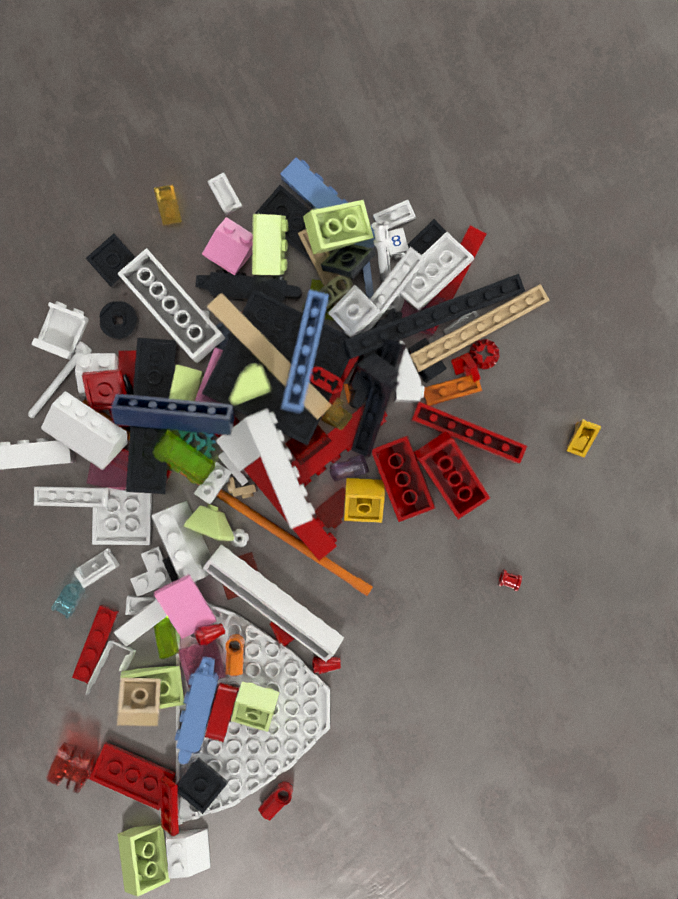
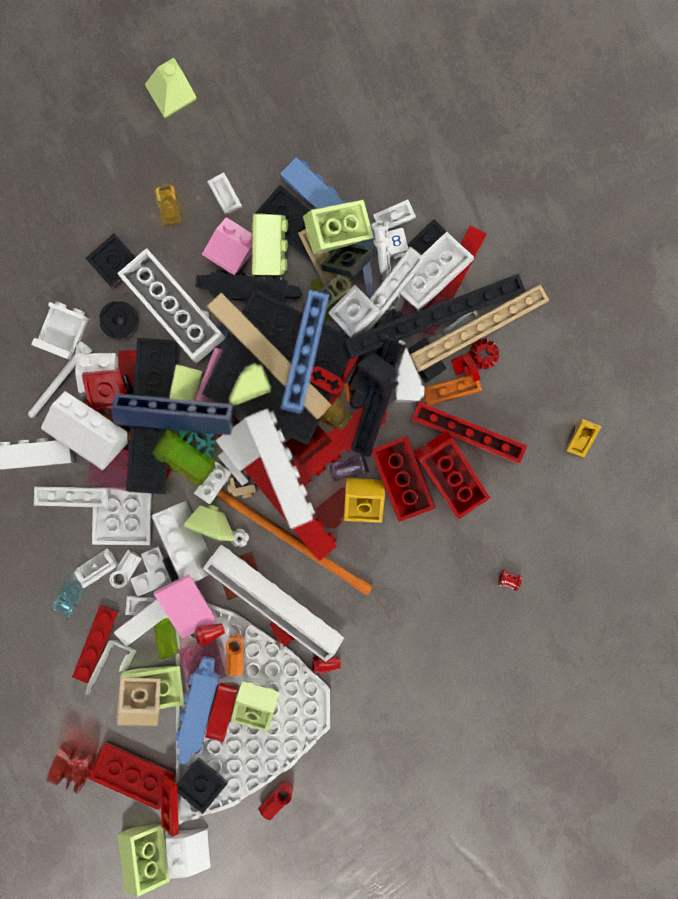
none -> white piece [110,550,142,588]
none -> yellowish green slope [145,58,197,118]

